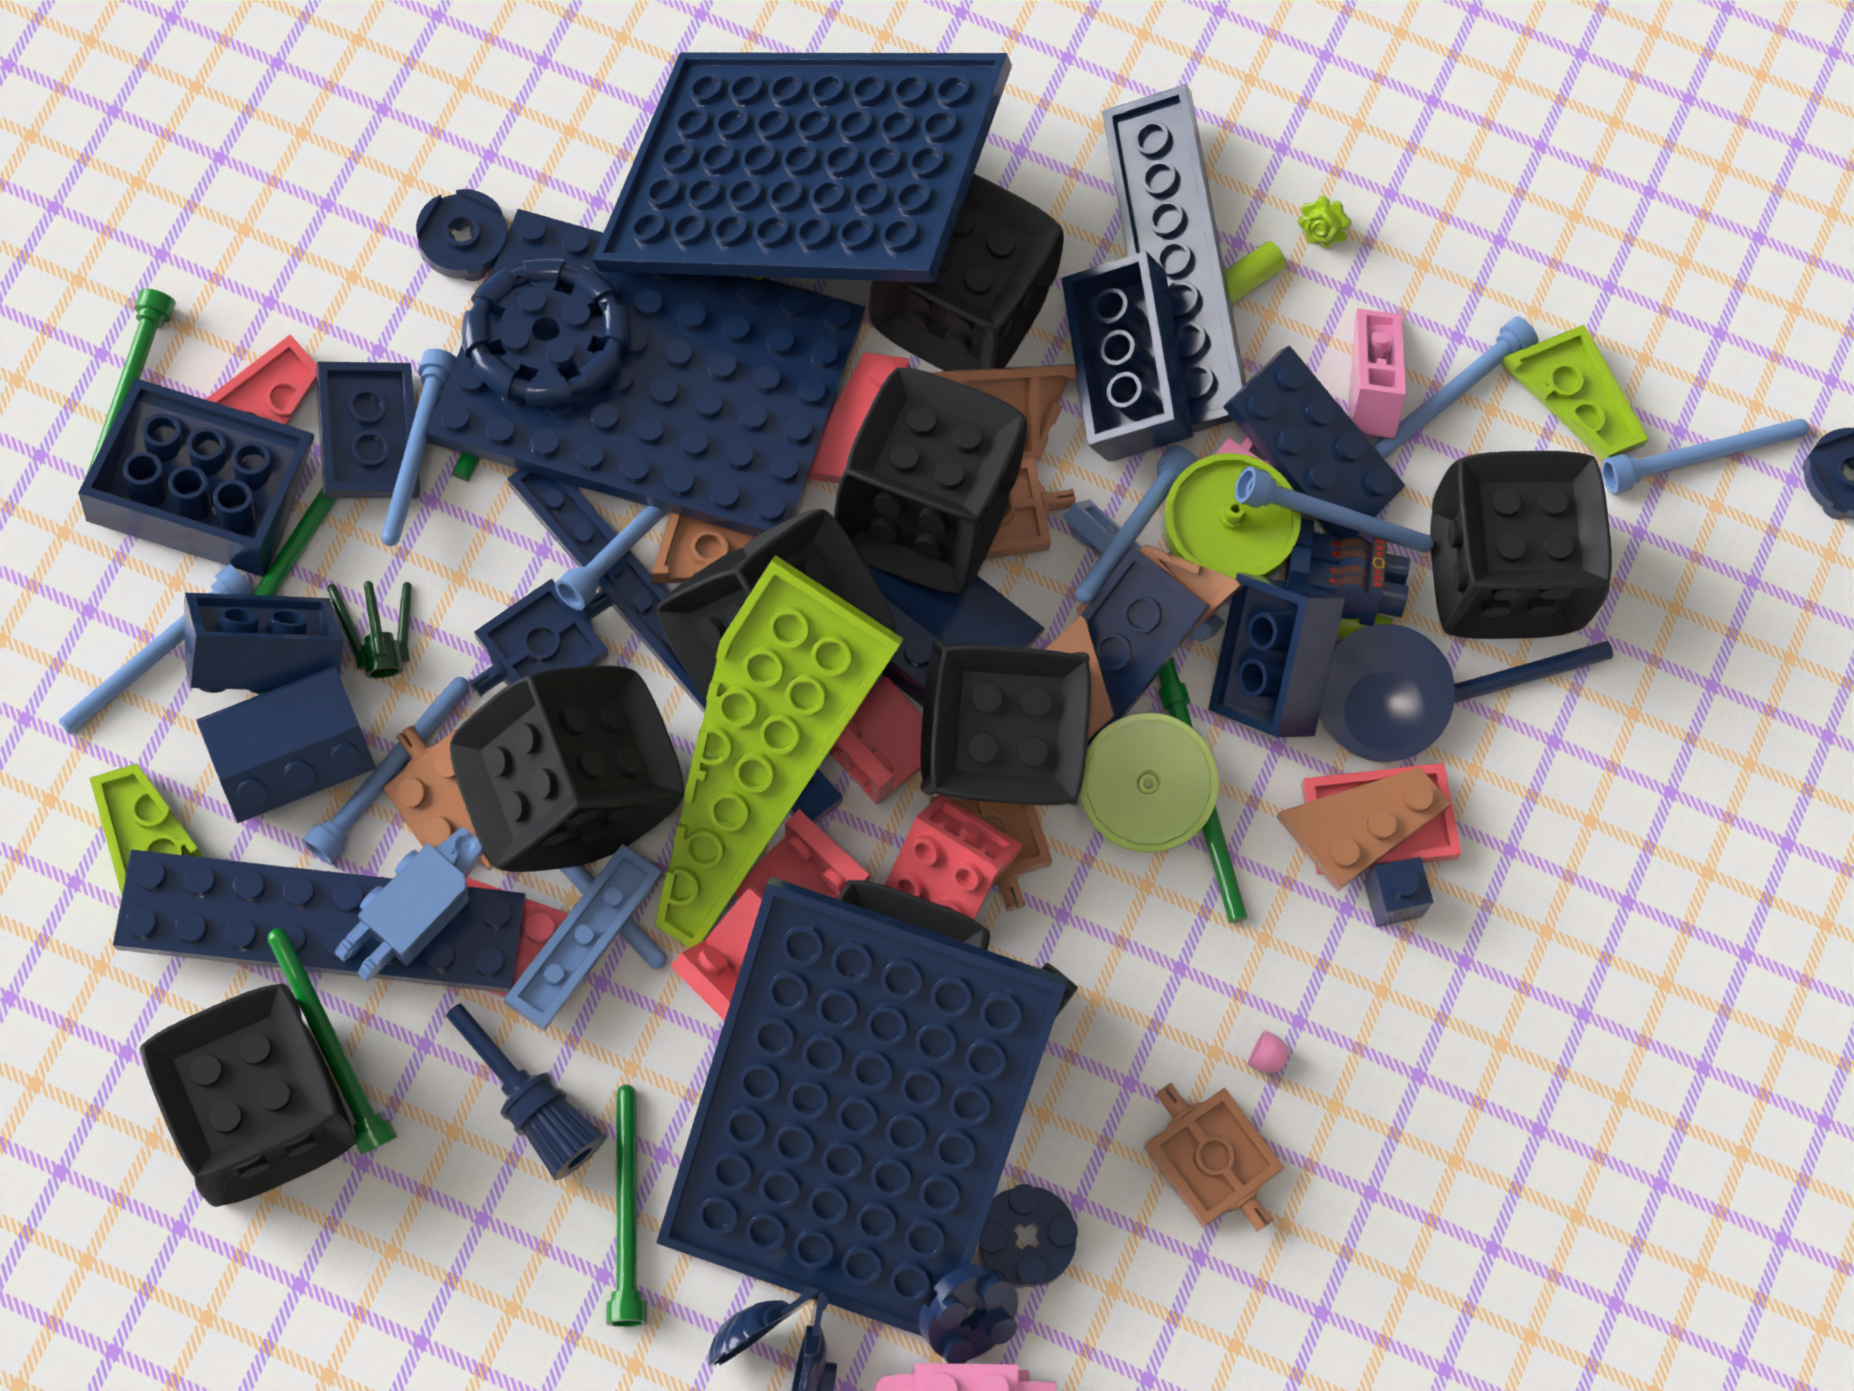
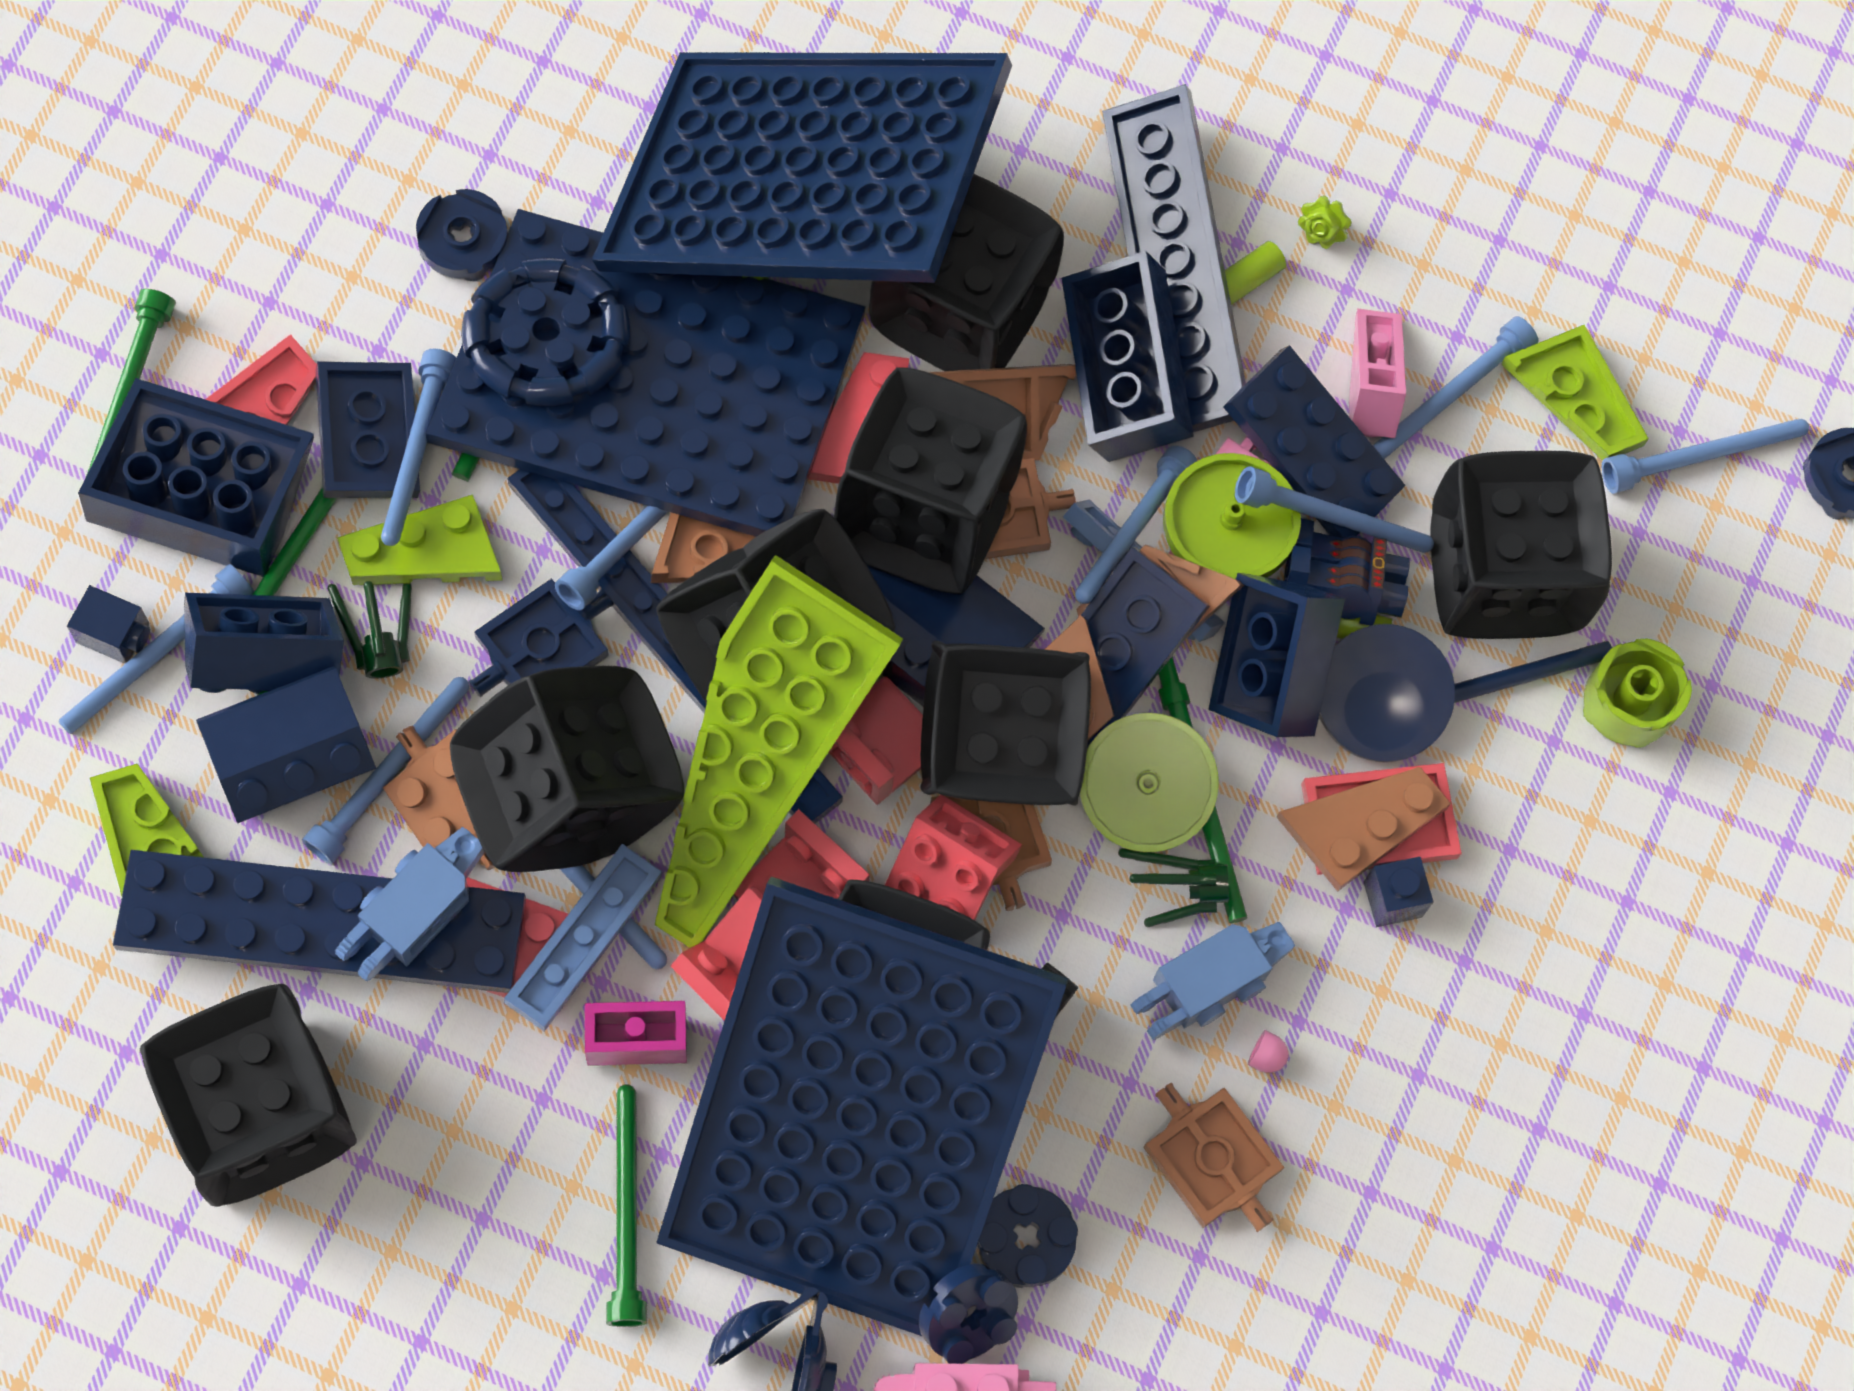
green piece [268,928,398,1155] -> none
dark blue piece [446,1003,607,1181] -> none
none -> dark blue brick [67,585,150,664]
none -> lime wing [337,494,503,585]
none -> dark pink brick [585,1001,687,1066]
none -> dark green plant [1118,848,1229,927]
none -> medium blue hinge [1130,922,1295,1040]
none -> lime brick [1583,638,1692,748]

